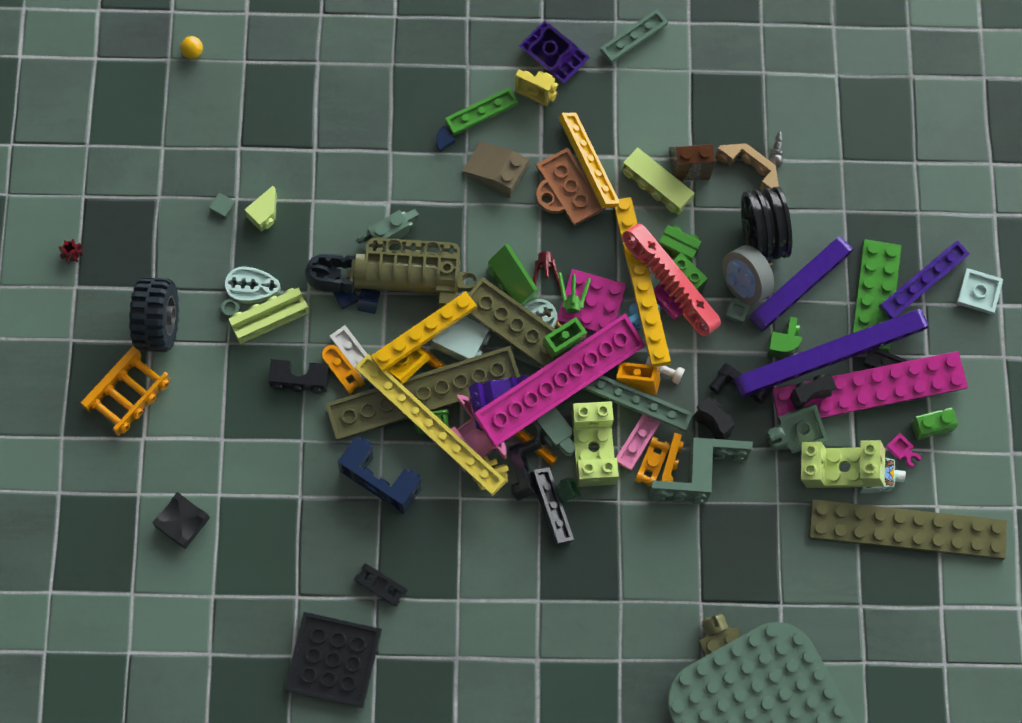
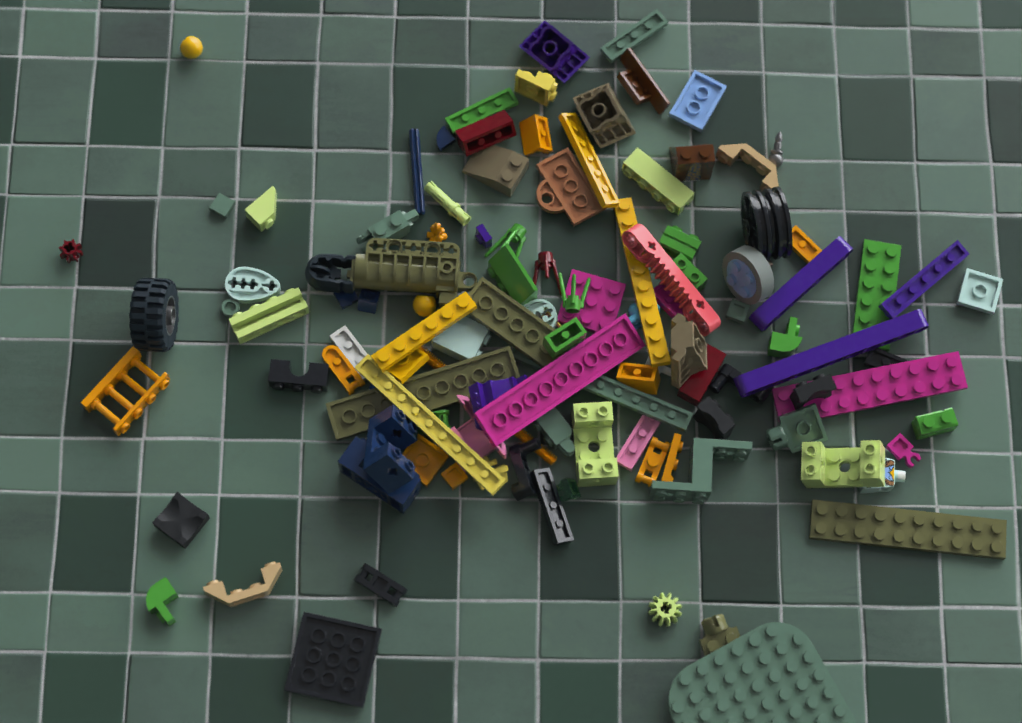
none -> bright green brick [146,577,179,626]
none -> tan slope [203,562,283,607]
none -> dark blue plate [363,405,418,494]
none -> light orange plate [402,433,449,487]
none -> dark blue axle [409,128,425,215]
none -> yellow piece [413,295,437,317]
none -> yellowish green pin [424,181,471,226]
none -> light orange plant [427,223,447,242]
none -> light orange plate [441,462,468,490]
none -> dark red brick [455,110,517,156]
none -> dark purple plate [475,224,492,249]
none -> bright green plant [484,223,527,258]
none -> light orange panel [519,114,553,156]
none -> dark tan slope [573,83,636,149]
none -> reddish brown bracket [617,48,670,114]
none -> yellowish green gear [648,593,682,627]
none -> light blue plate [669,70,727,132]
none -> dark tan slope [671,313,707,389]
none -> dark red brick [677,344,726,407]
none -> light orange plate [792,225,823,264]

